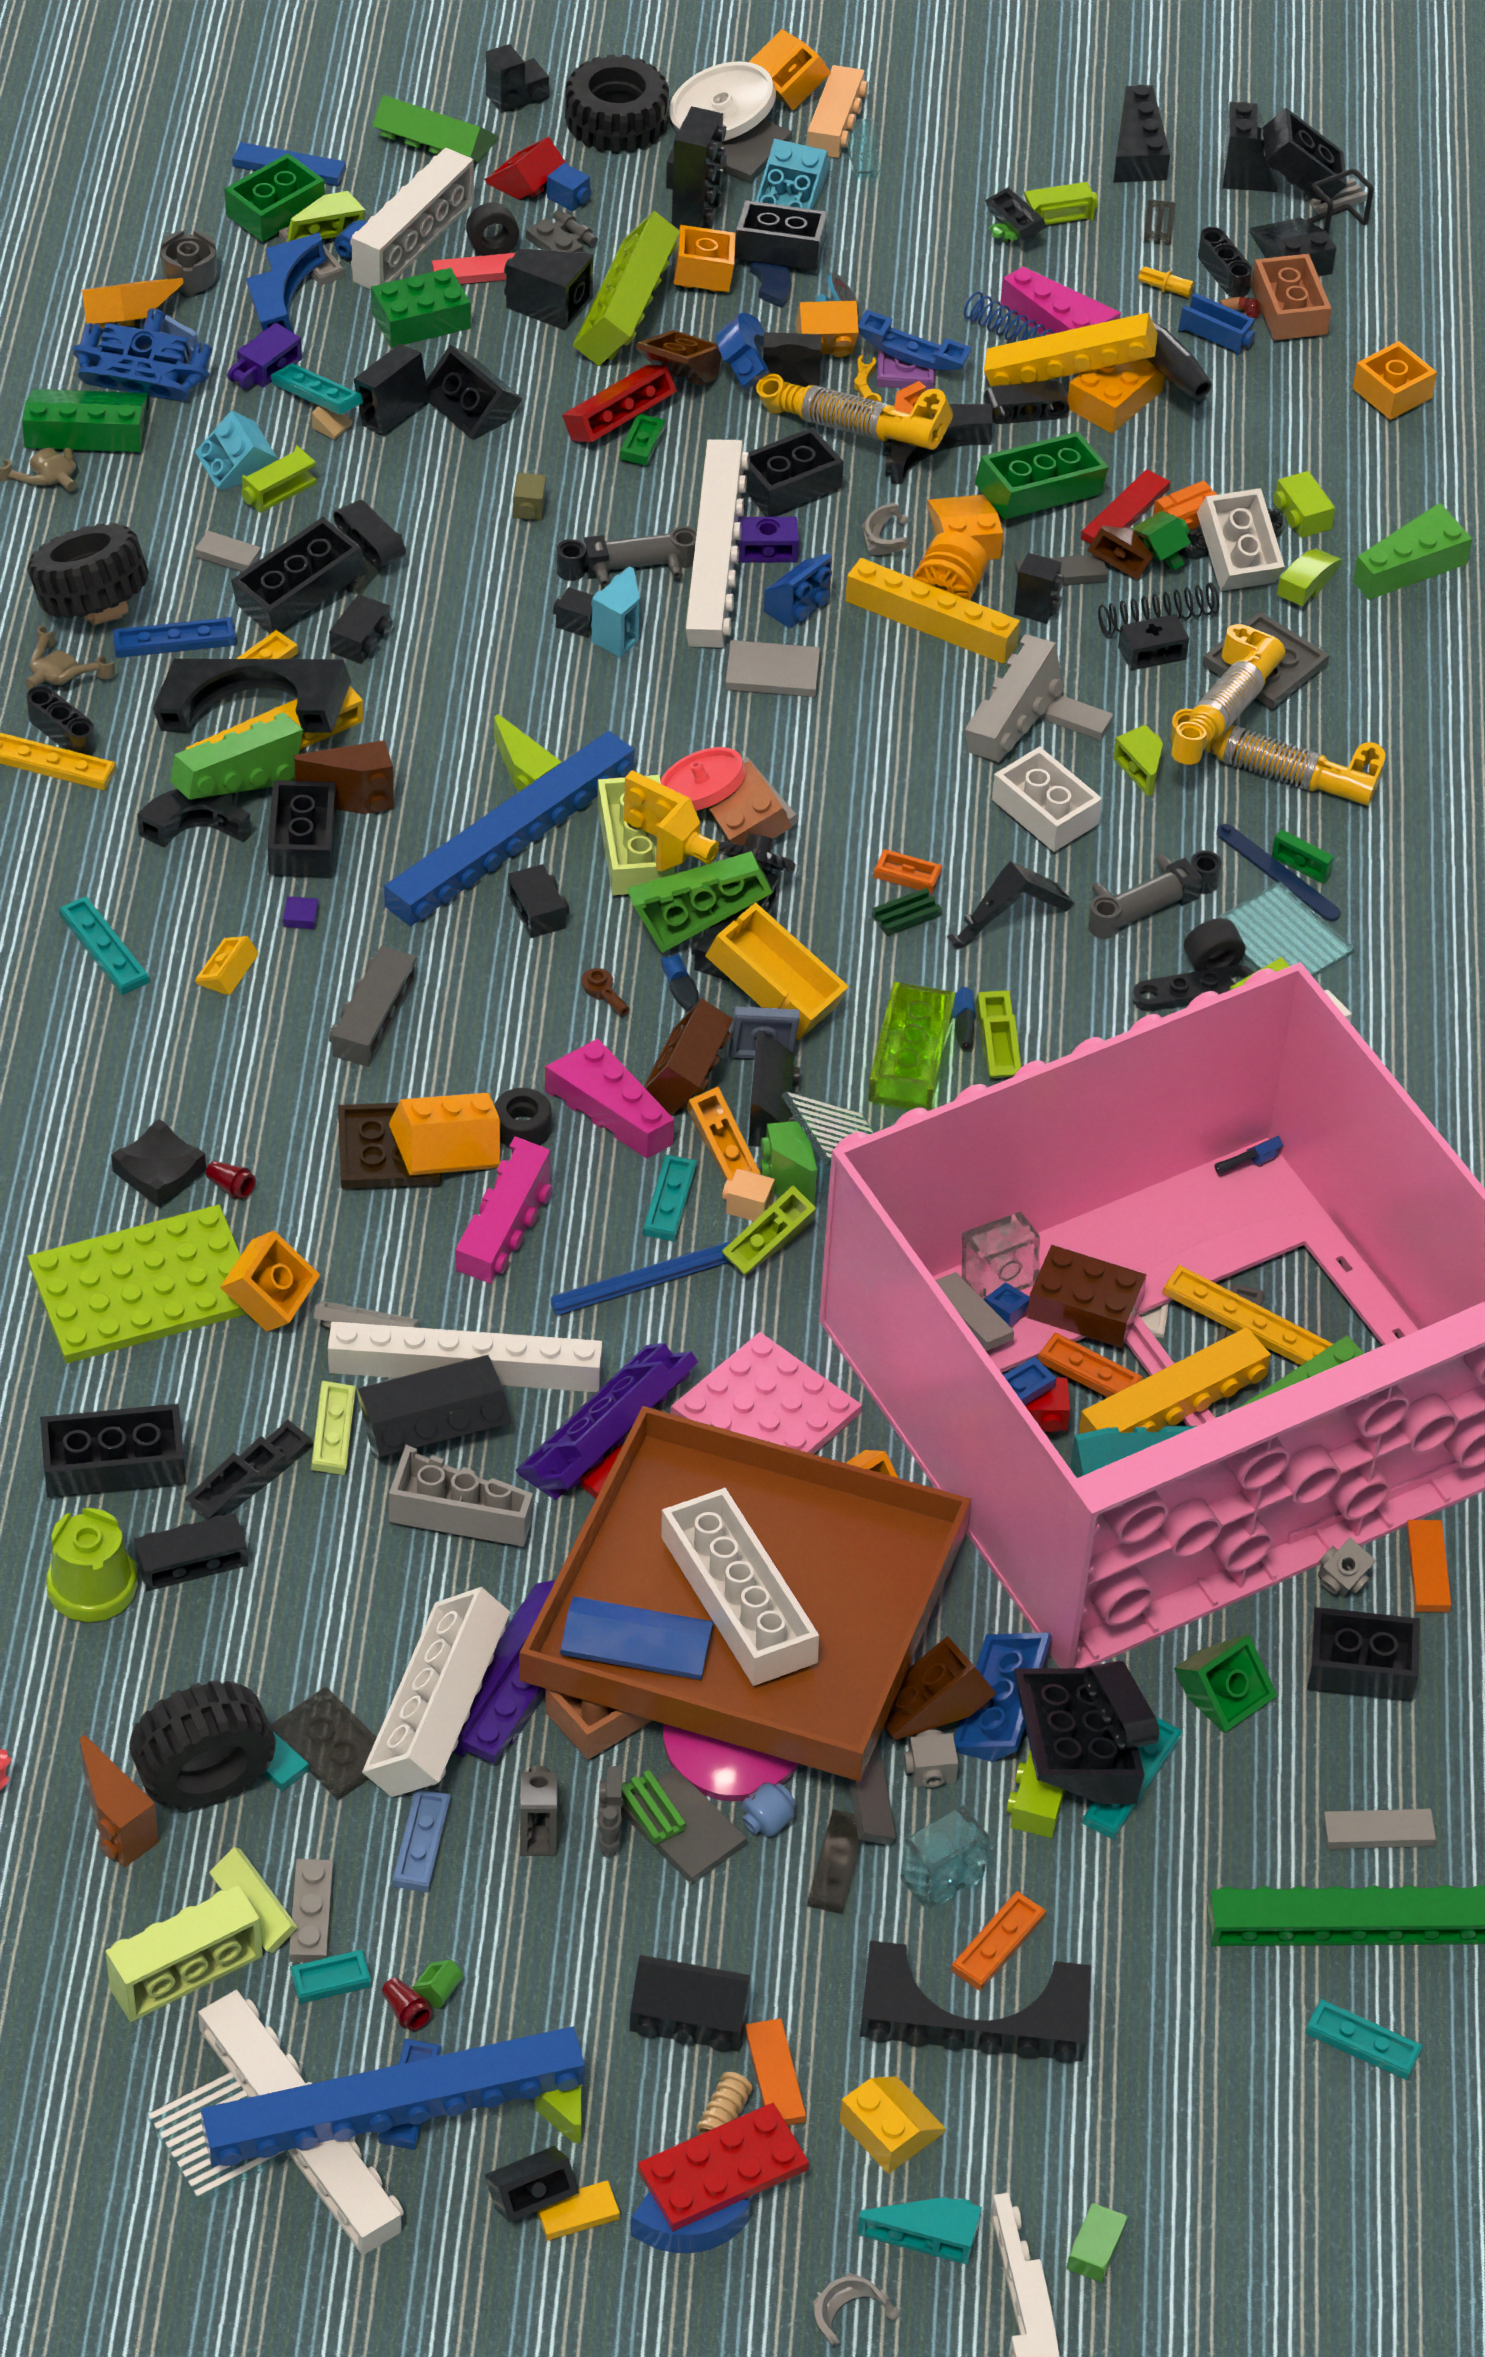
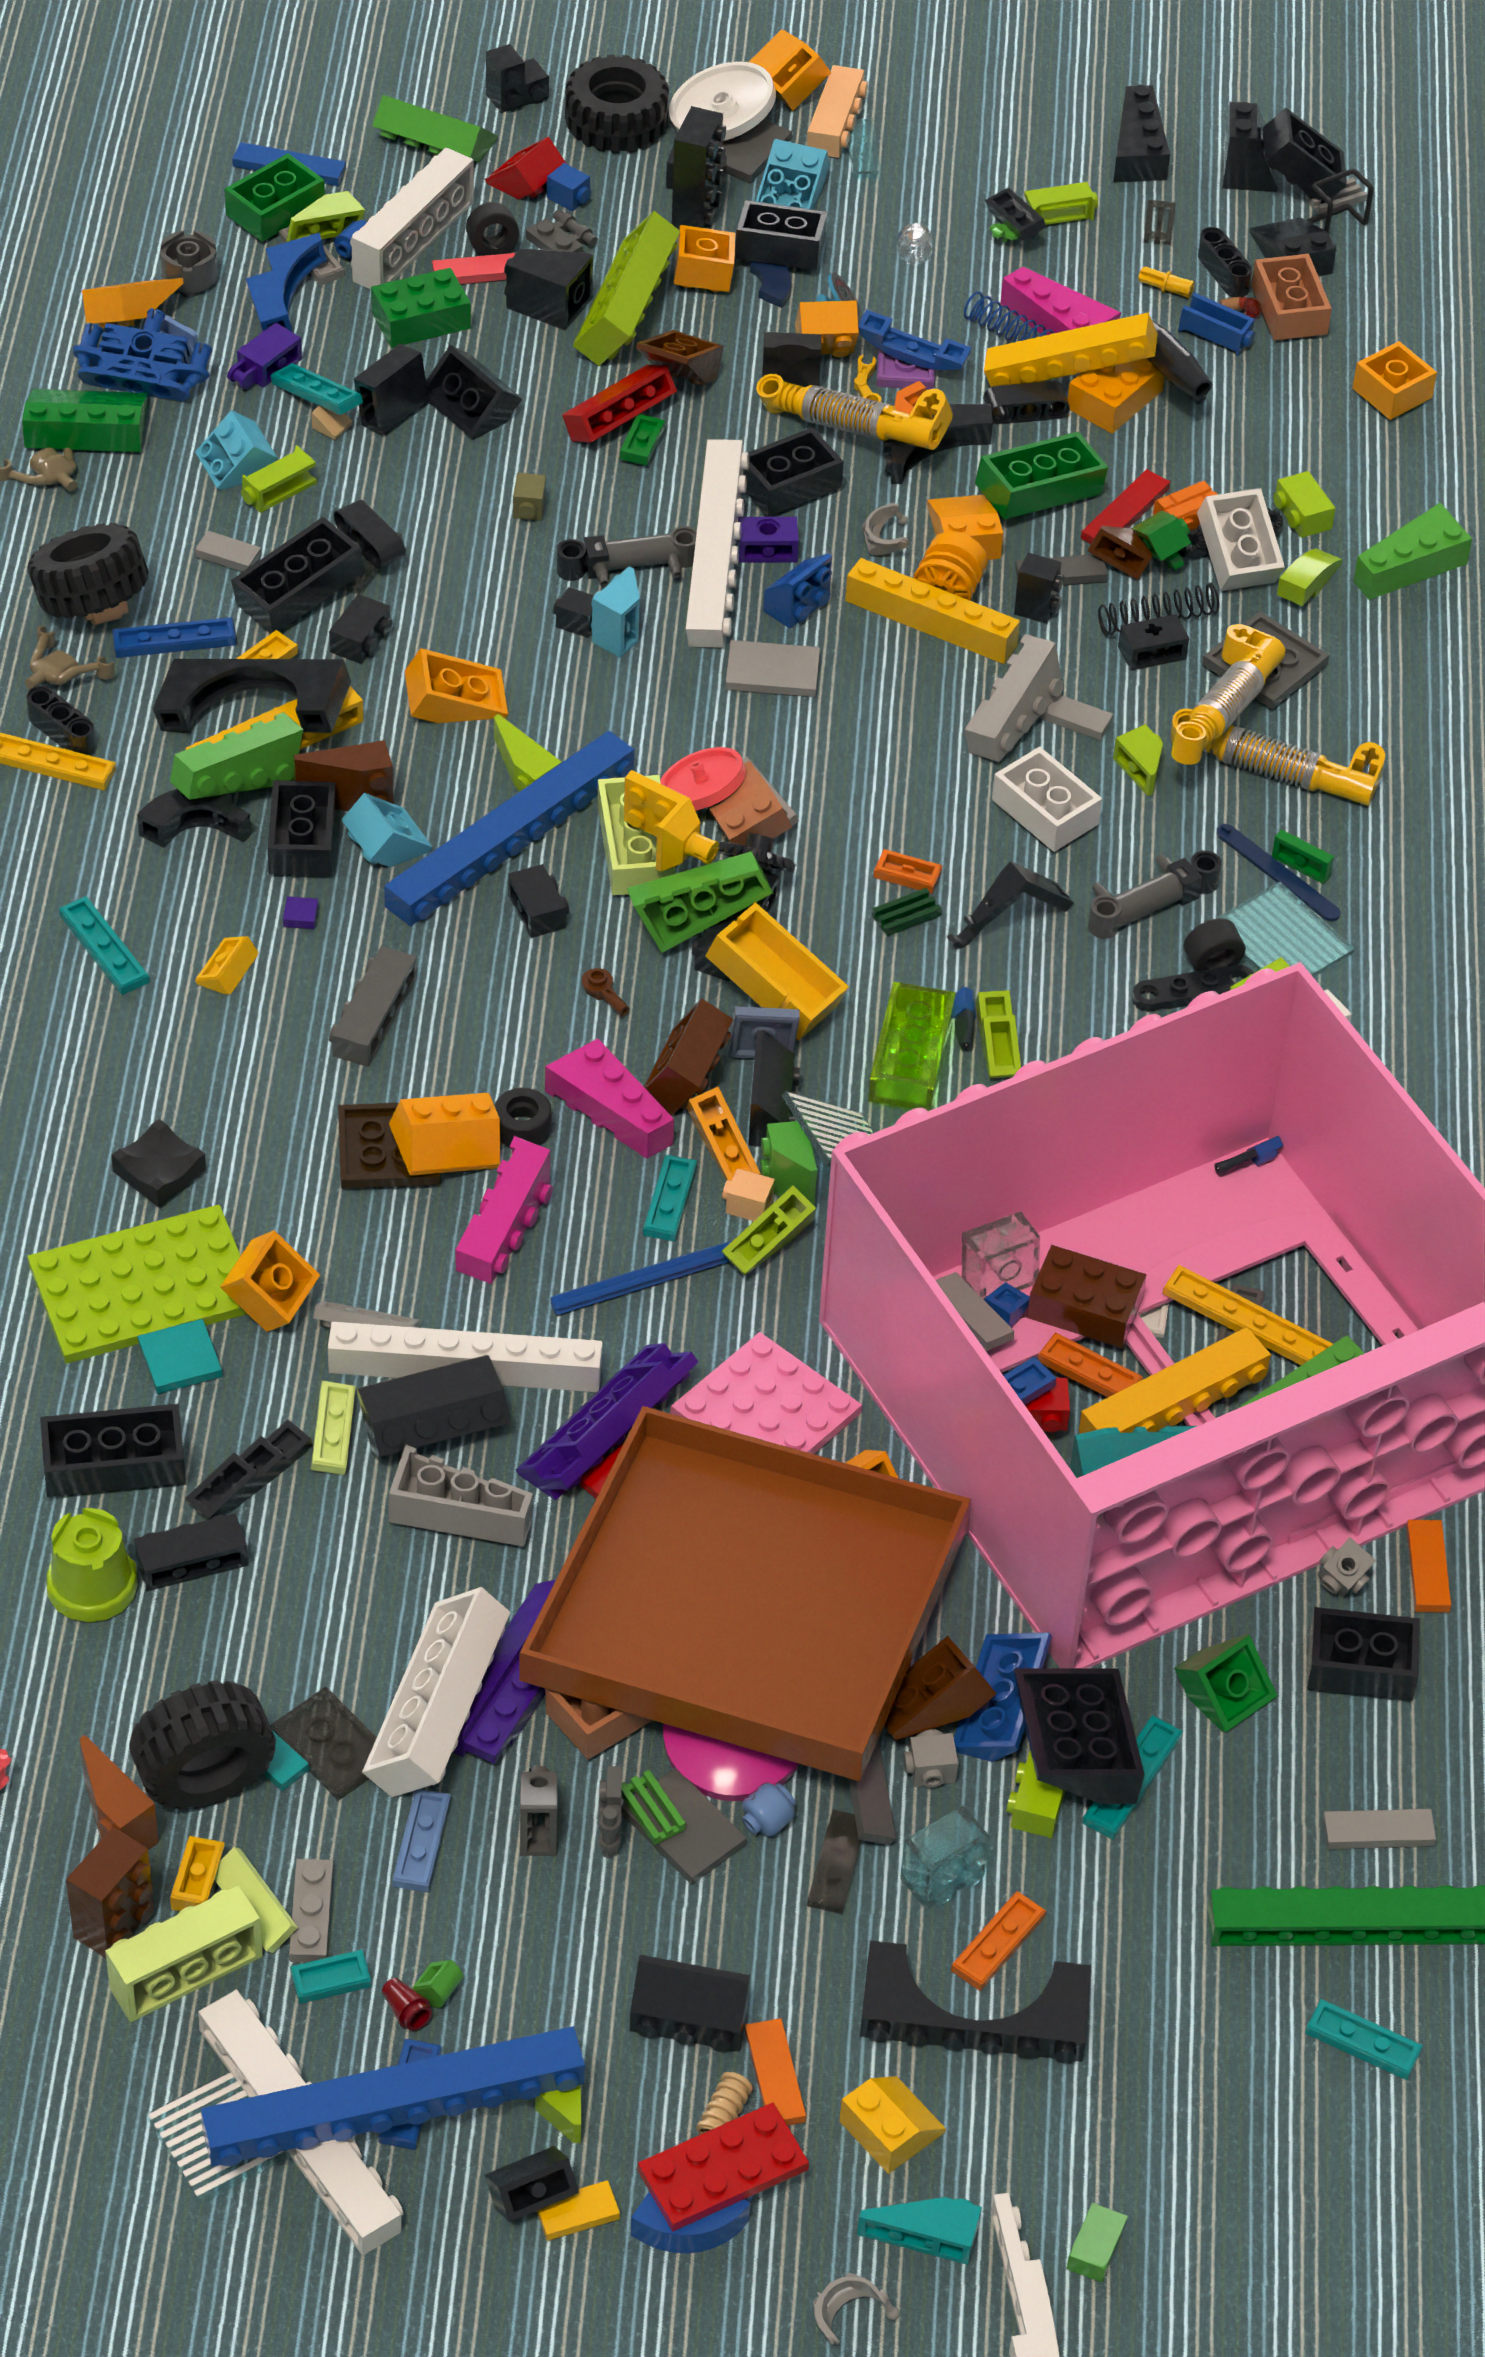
dark red cone [206,1161,256,1199] -> none
blue slope [560,1596,713,1680] -> none
piece [661,954,699,1012] -> none
white brick [661,1488,819,1686] -> none
blue arch [716,313,770,389] -> none
black beam [1084,1660,1159,1750] -> none
none -> reddish brown brick [66,1827,154,1958]
none -> teal tile [138,1319,222,1394]
none -> yellow slope [170,1836,225,1911]
none -> medium azure slope [342,793,433,867]
none -> light orange slope [404,648,508,723]
none -> clear head [897,223,933,265]

